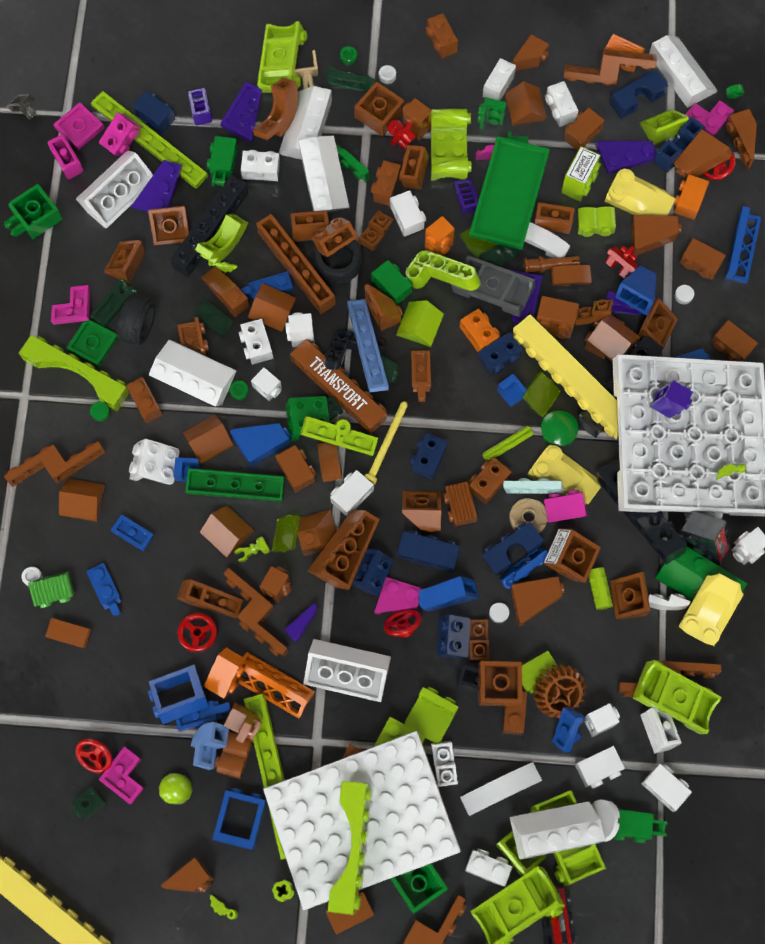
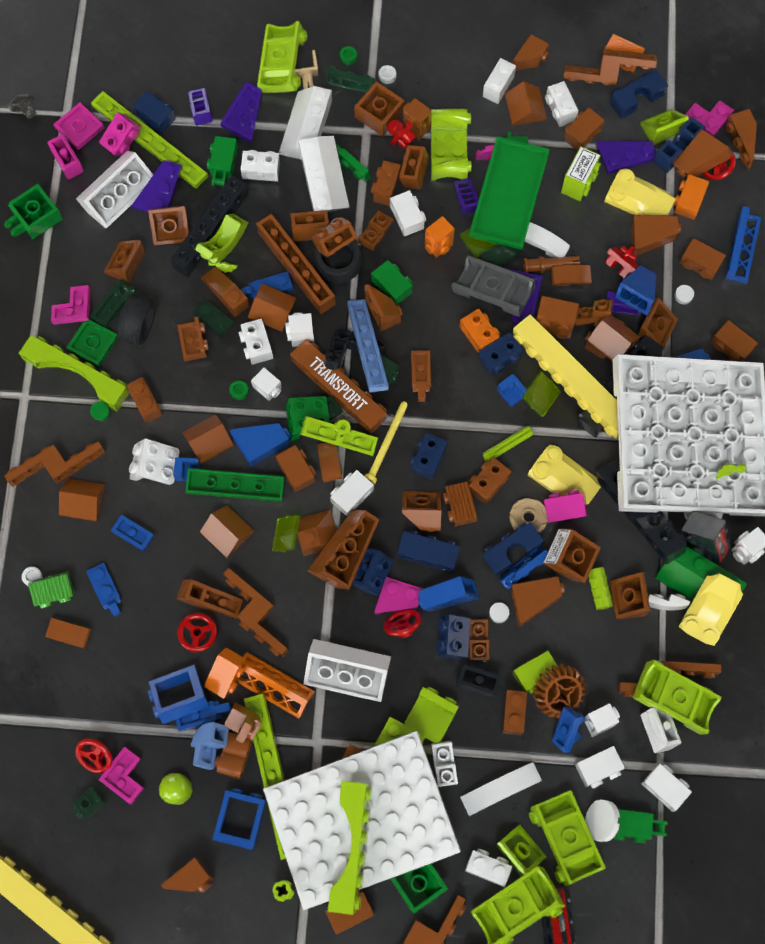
white slope [149,340,236,407] -> none
lime piece [210,895,238,919] -> none
lime piece [235,536,270,562] -> none
dark orange arch [253,77,298,140] -> none
dark orange brick [260,566,292,604] -> none
dark purple slope [285,604,318,644] -> none
lime slope [396,300,444,347] -> none
lime beam [406,250,481,291] -> none
dark orange brick [425,13,458,59] -> none
green bracket [477,97,507,130] -> none
dark orange brick [478,661,522,706] -> none
light aqua plate [503,478,564,494] -> none
white slope [510,802,605,860] -> none
dark orange brick [534,202,575,234] -> none
green dish [541,410,579,446] -> none
lime brick [577,207,616,237] -> none
white slope [649,35,717,108] -> none
dark purple brick [650,380,693,418] -> none
green tile [725,85,744,99] -> none

